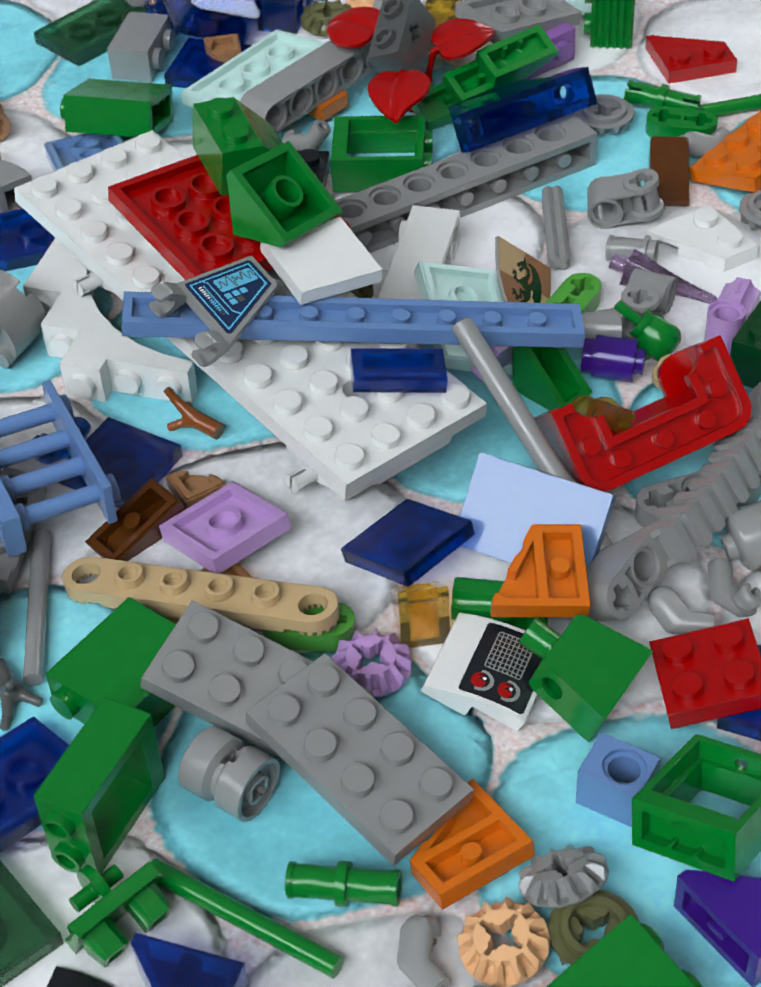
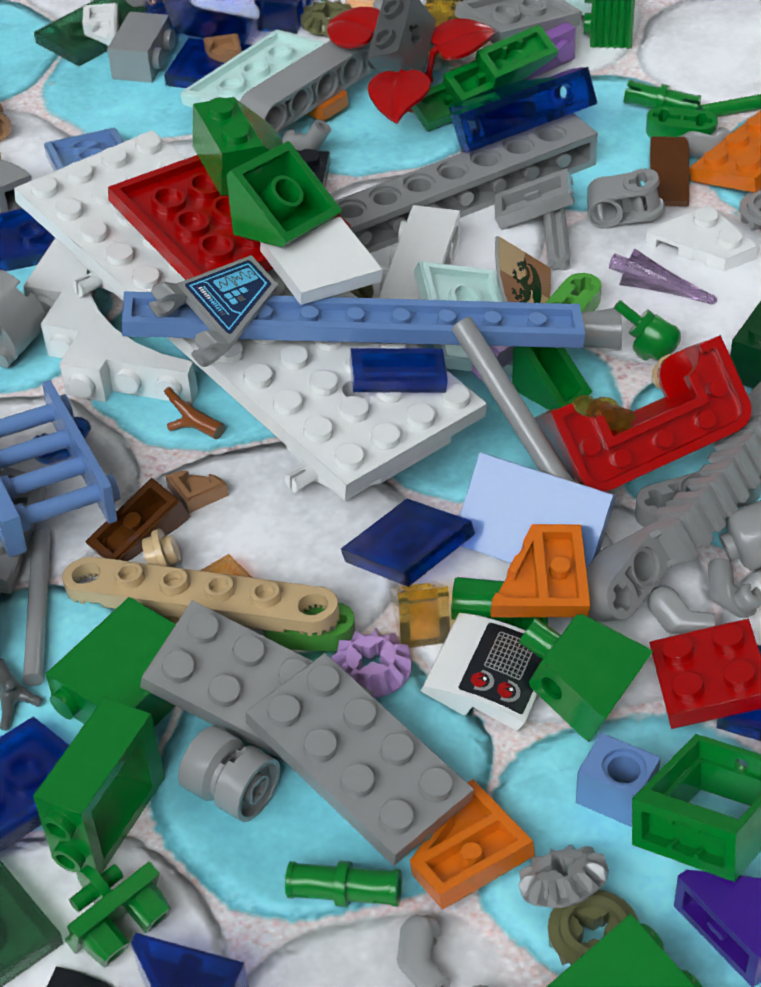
clear blue tile [58,417,183,508] -> none
green brick [60,79,173,137] -> none
green bar [151,858,344,978] -> none
lavender tile [159,481,292,573] -> none
green window [330,115,433,192] -> none
light nougat gear [457,896,550,987] -> none
light grey gear [575,94,634,136] -> none
dark purple brick [581,334,646,383] -> none
light grey pin [605,235,659,268] -> none
light grey piece [621,268,677,339] -> none
red wing [645,35,737,84] -> none
lavender piece [704,277,761,355] -> none
none -> white tile [82,3,119,46]
none -> tan plate [142,529,181,568]
none -> light grey tile [495,168,574,230]

